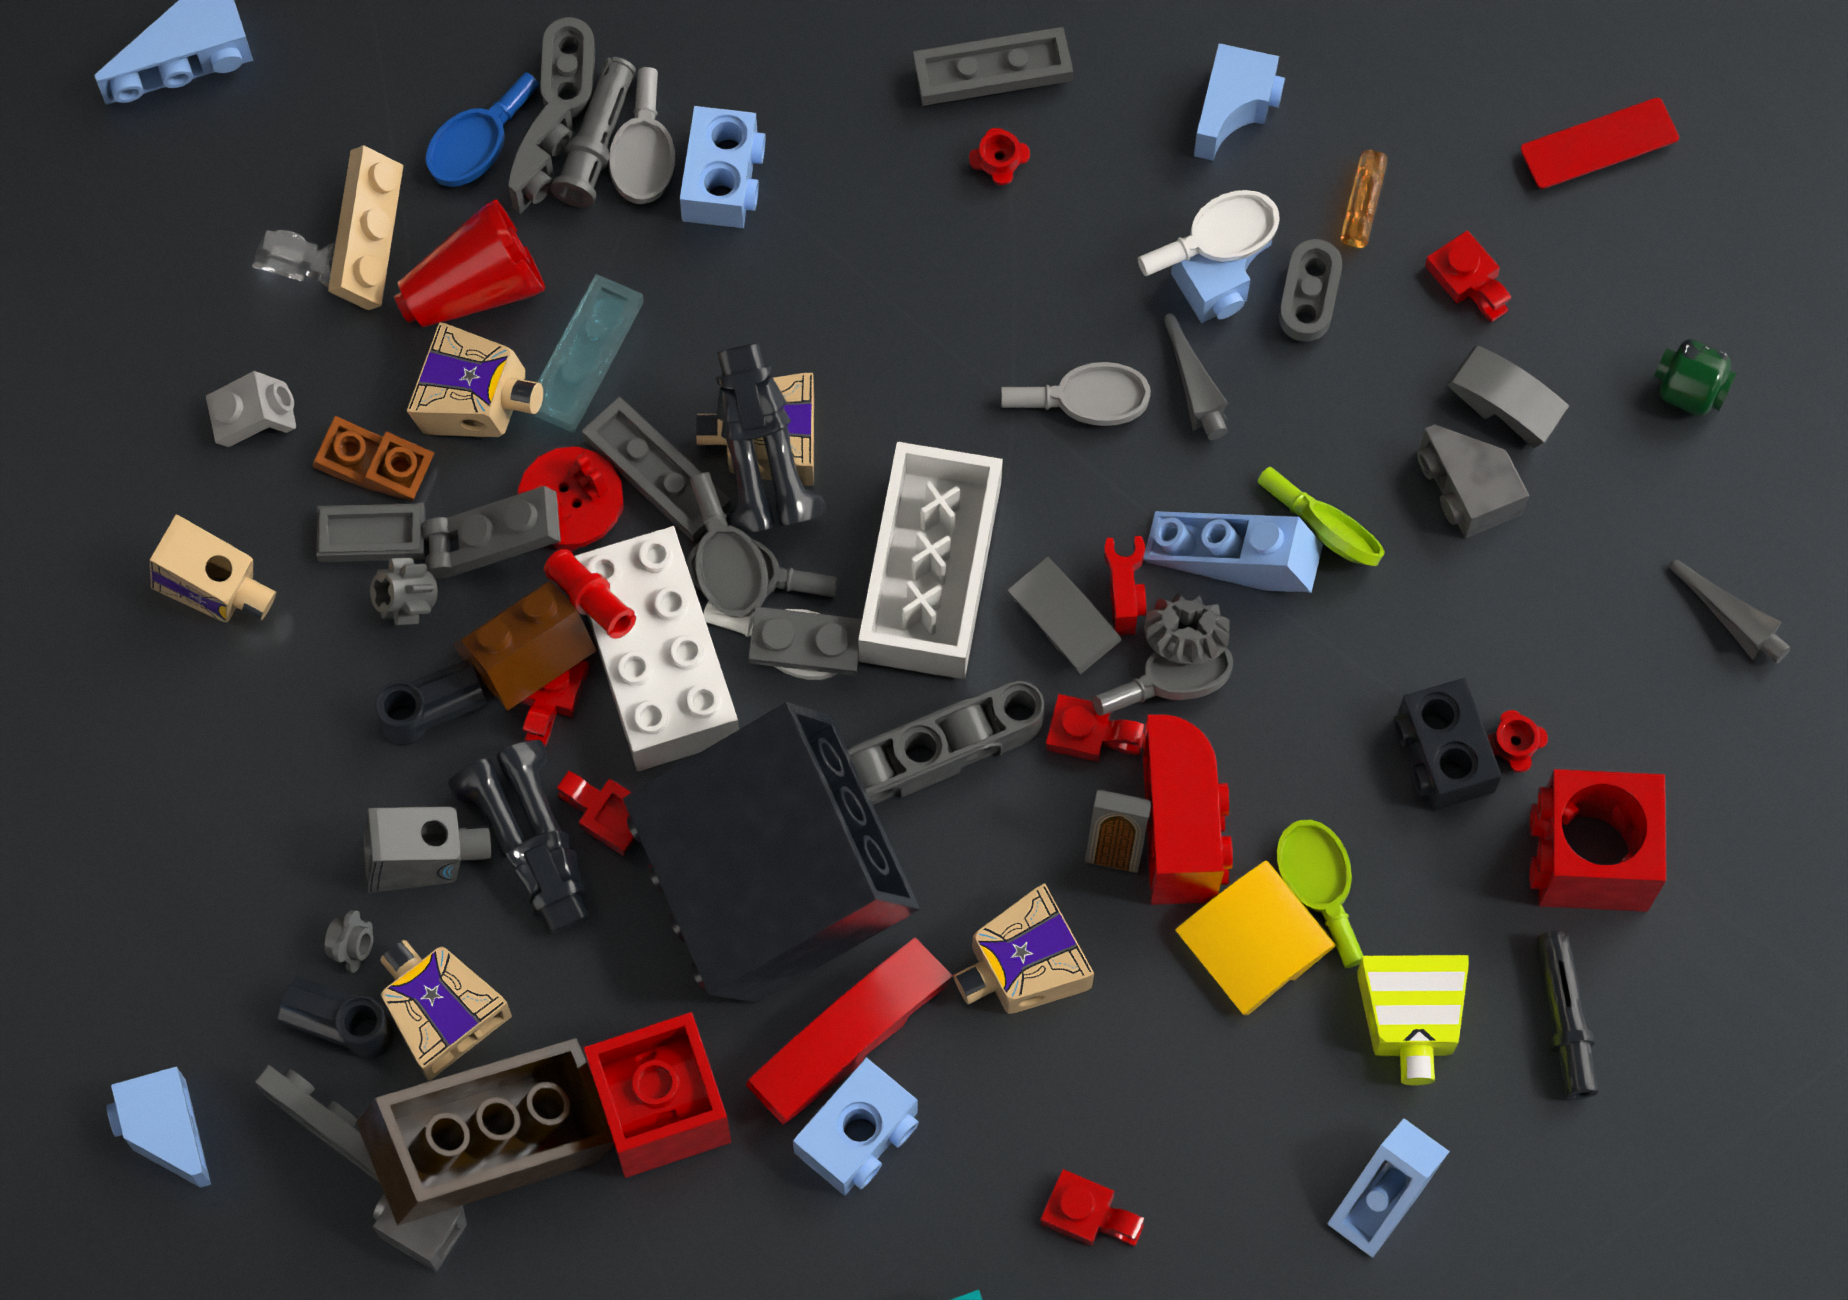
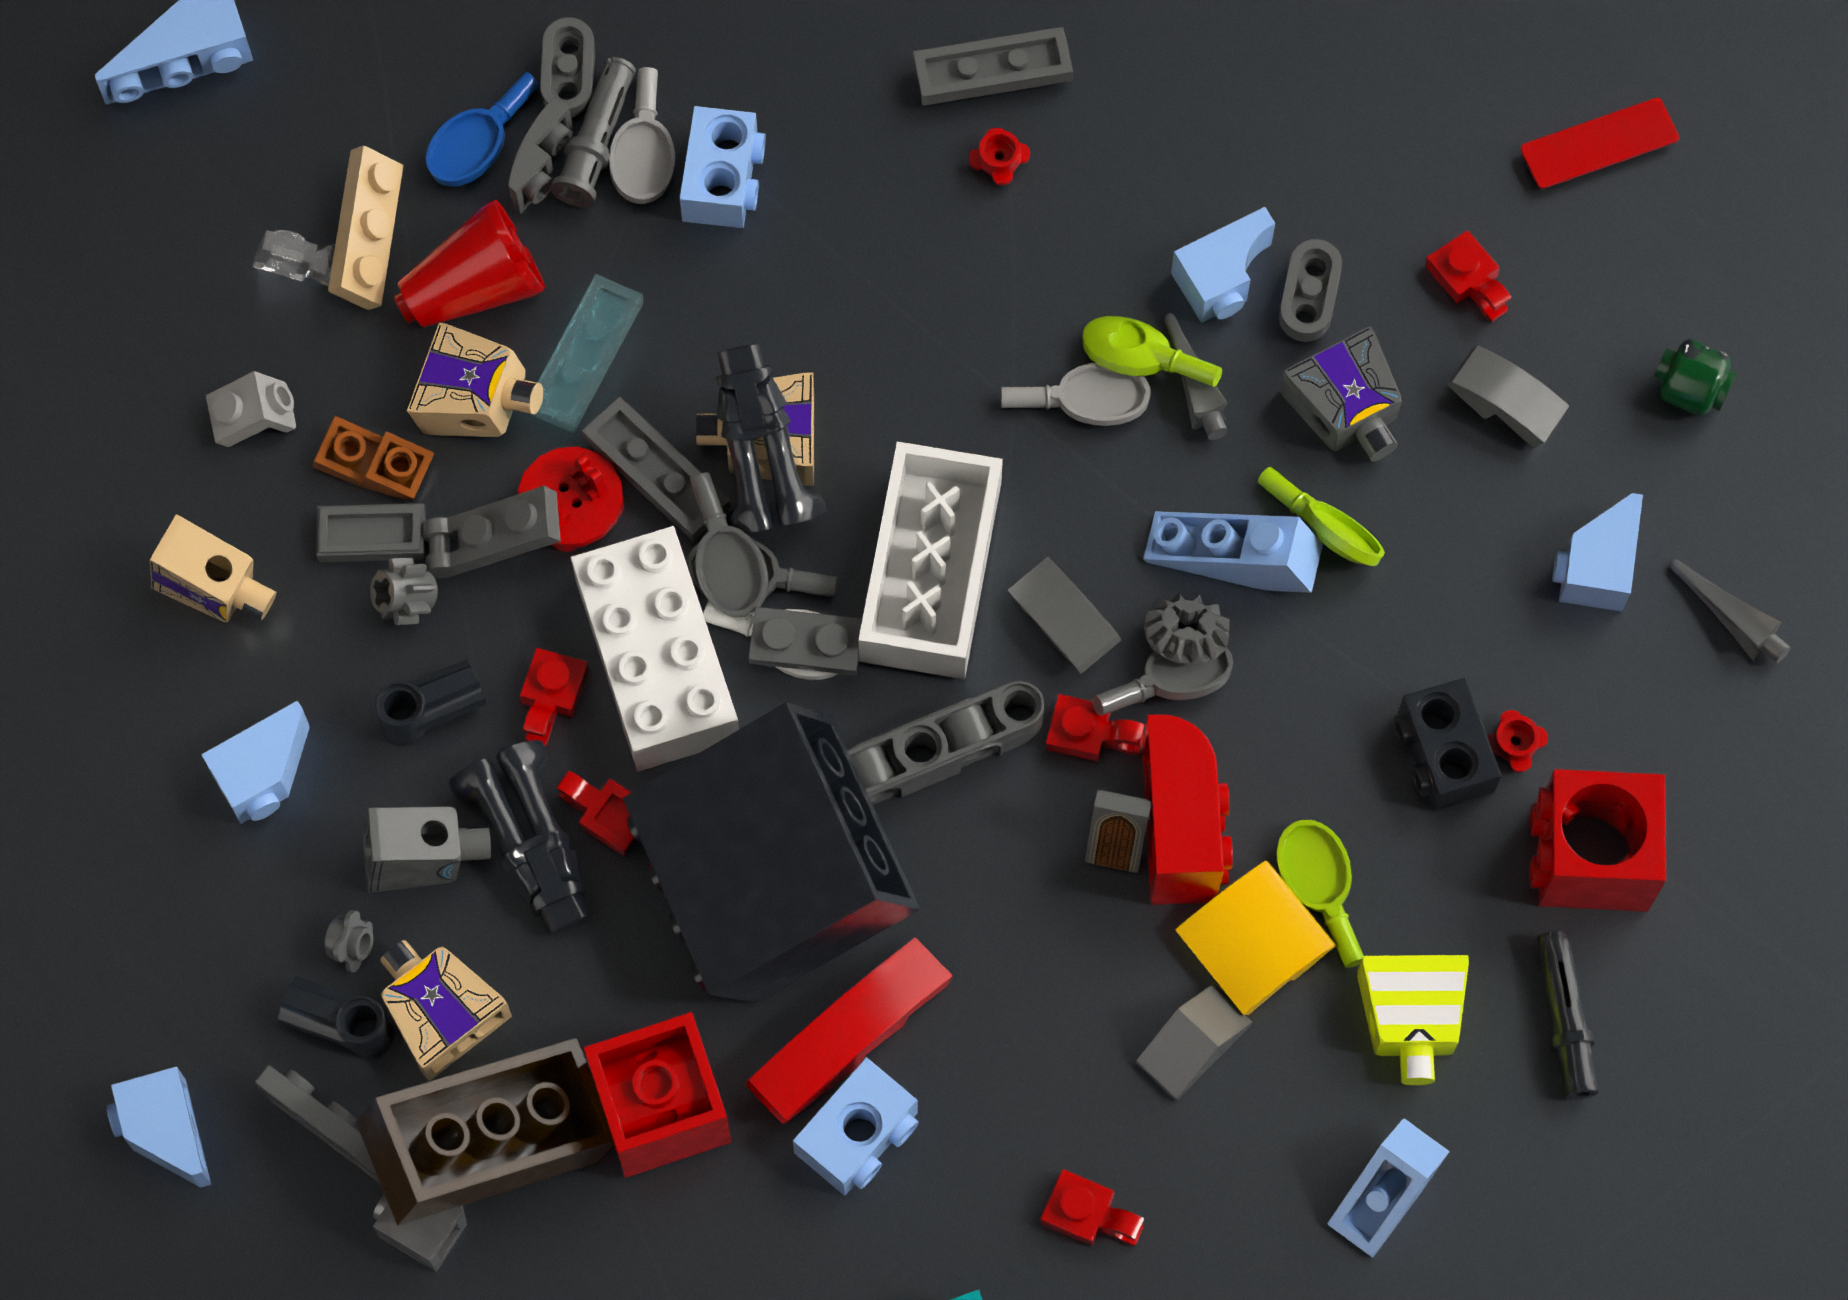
reddish brown slope [453,580,597,711] -> none
red pin [544,549,636,639] -> none
torso [953,883,1094,1014] -> none
red plate [1104,536,1146,636] -> none
white piece [1138,190,1280,276] -> none
light blue arch [1194,43,1285,161] -> none
clear orange axle [1340,149,1388,248] -> none
flat silver slope [1417,425,1529,538] -> none
none -> light blue slope [201,701,310,824]
none -> lime piece [1082,316,1222,387]
none -> dark grey slope [1136,985,1253,1101]
none -> dark grey torso [1280,326,1402,462]
none -> light blue slope [1552,493,1643,612]

